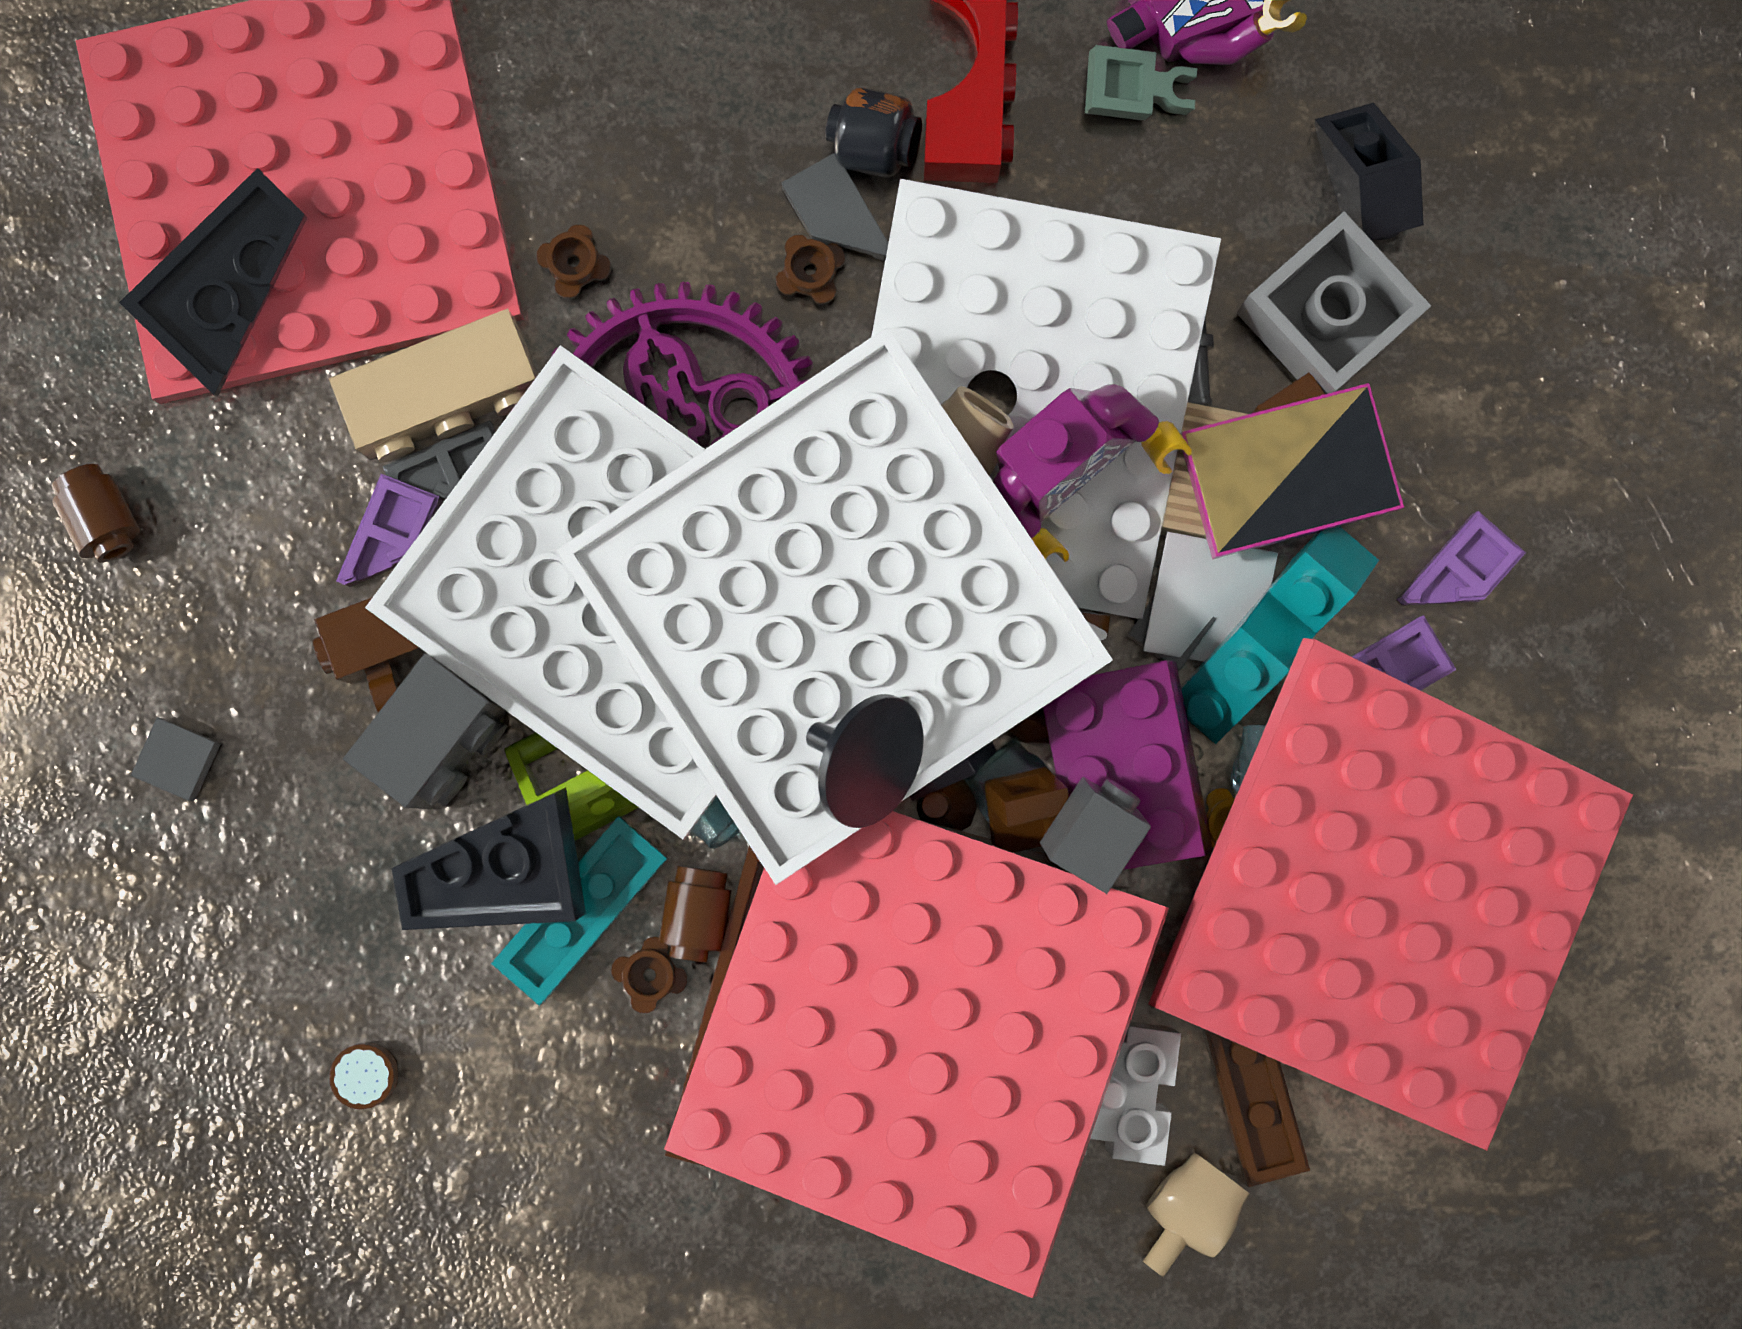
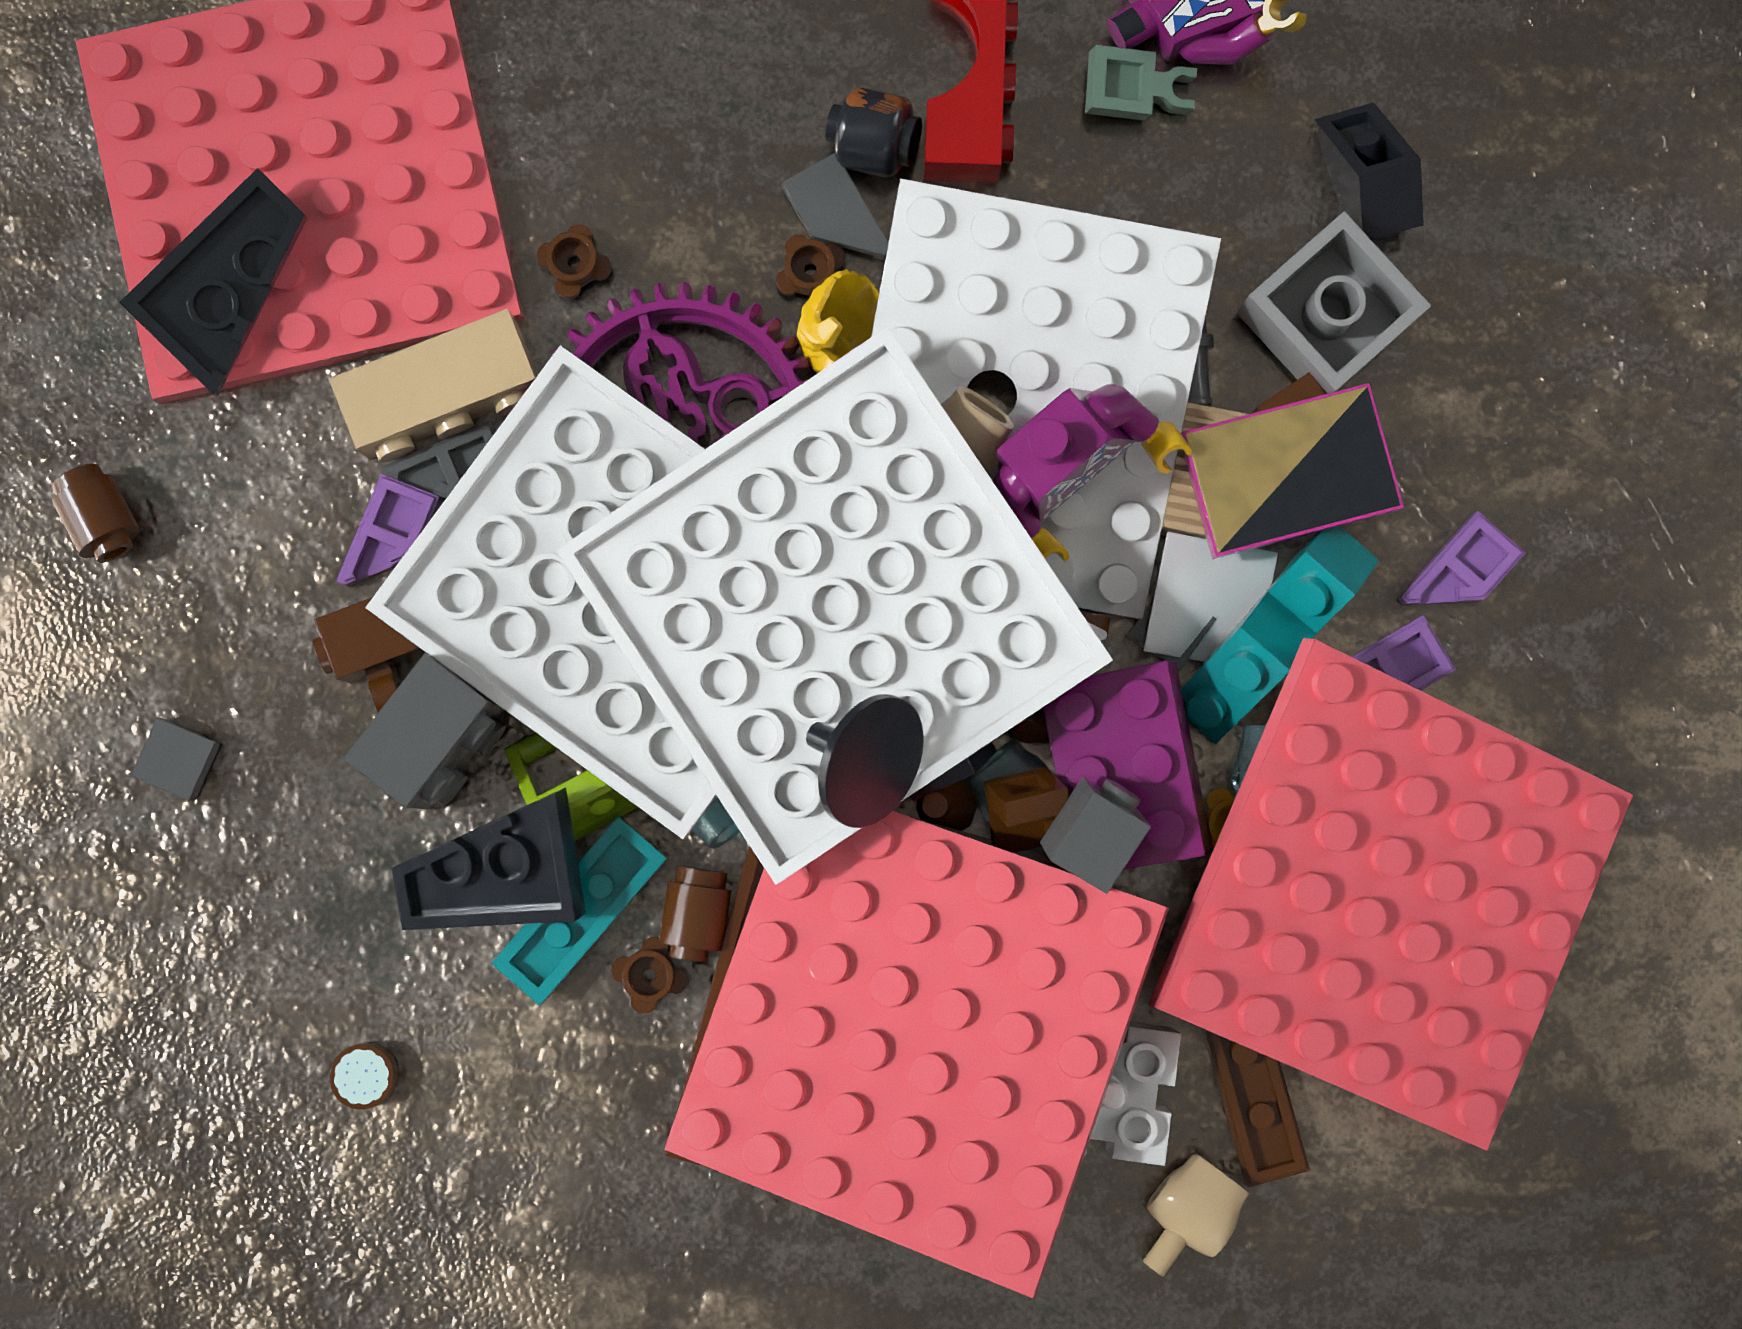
none -> yellow hair [796,269,880,374]

